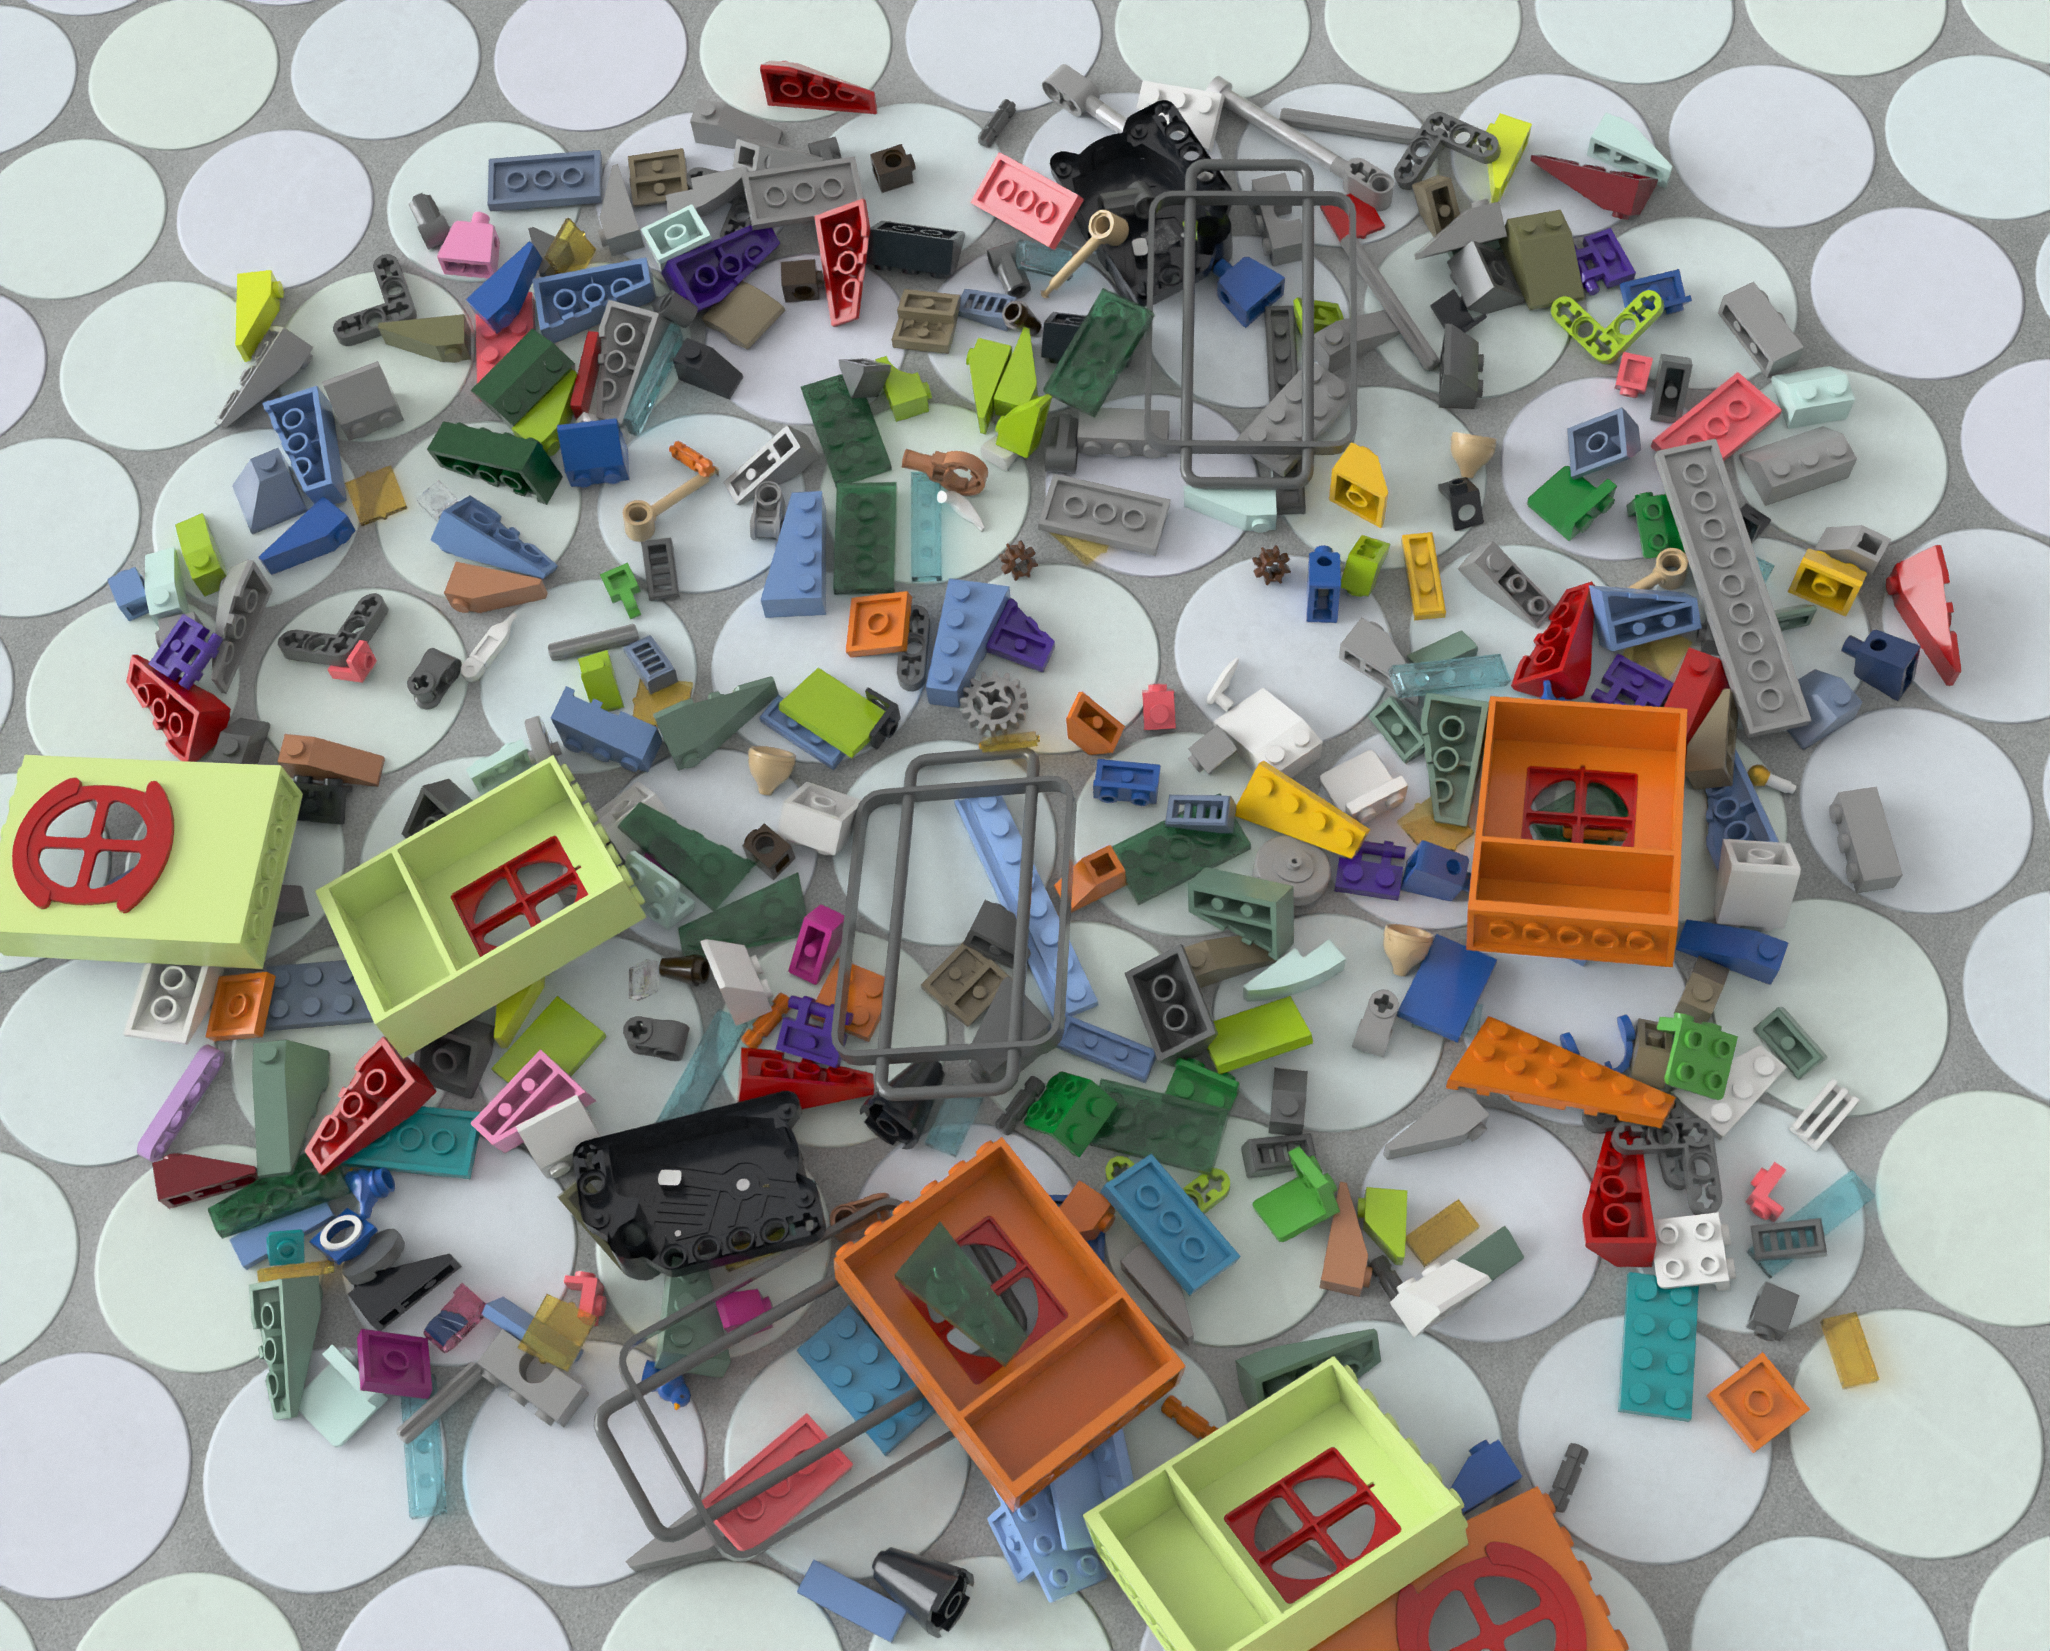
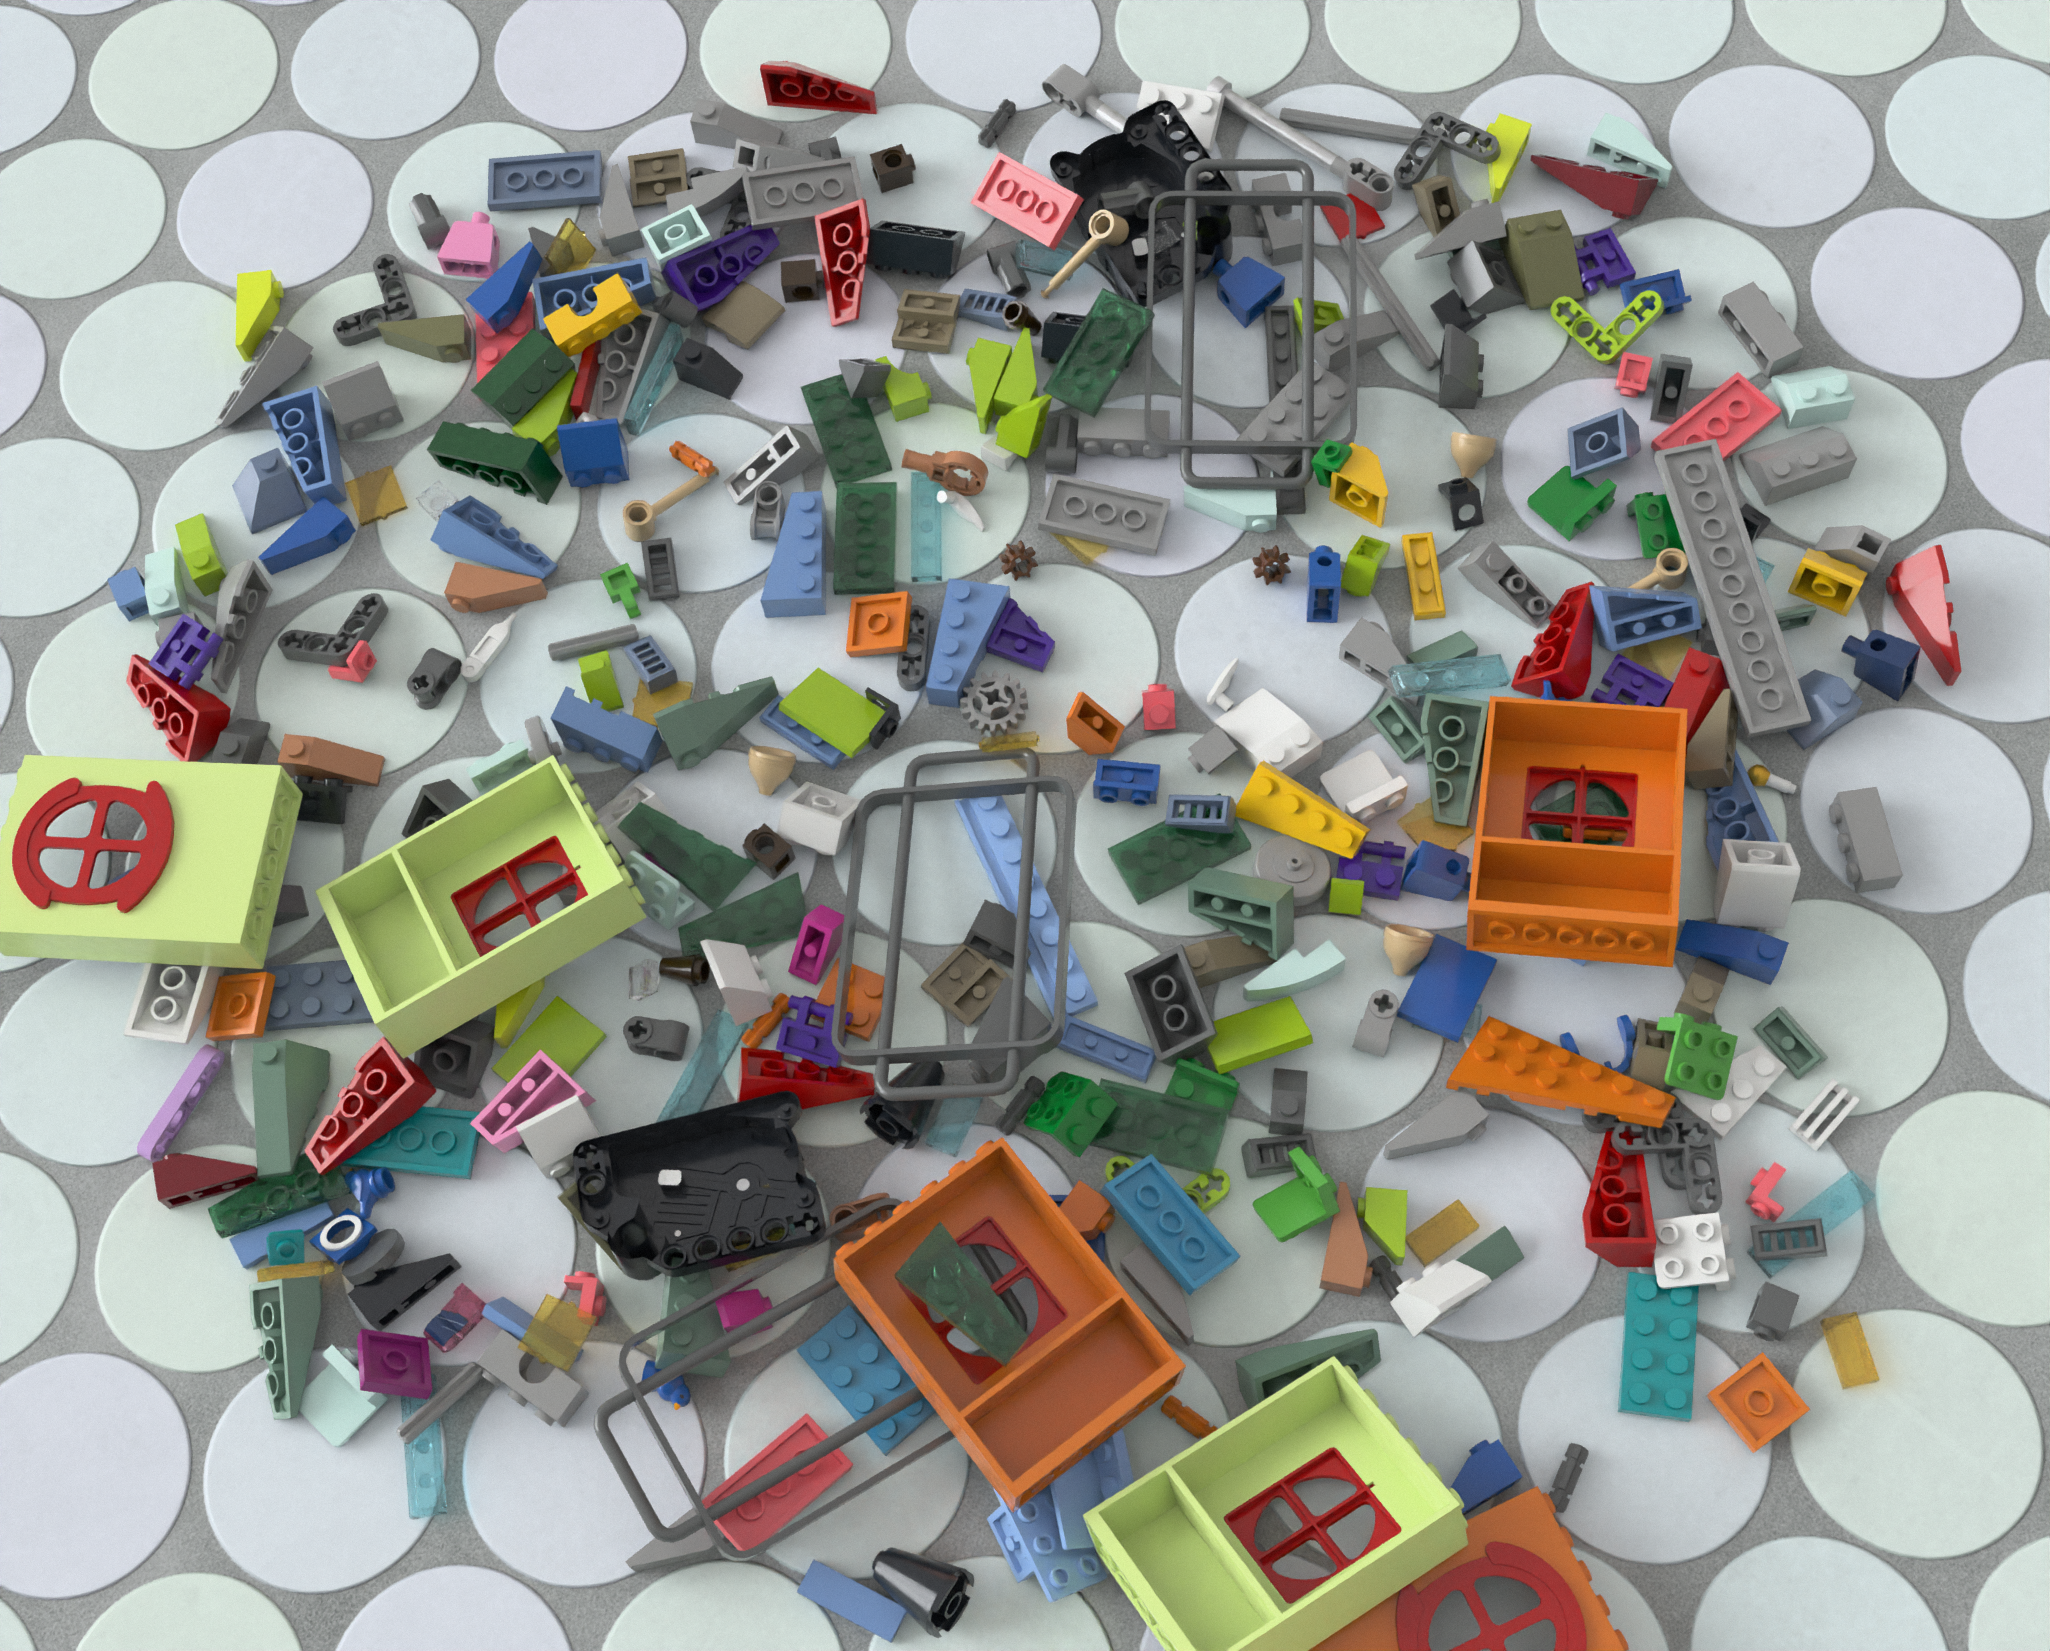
orange slope [1054,845,1126,913] -> none
none -> yellow arch [543,273,643,357]
none -> green bracket [1311,439,1353,488]
none -> lime tile [1328,878,1364,915]

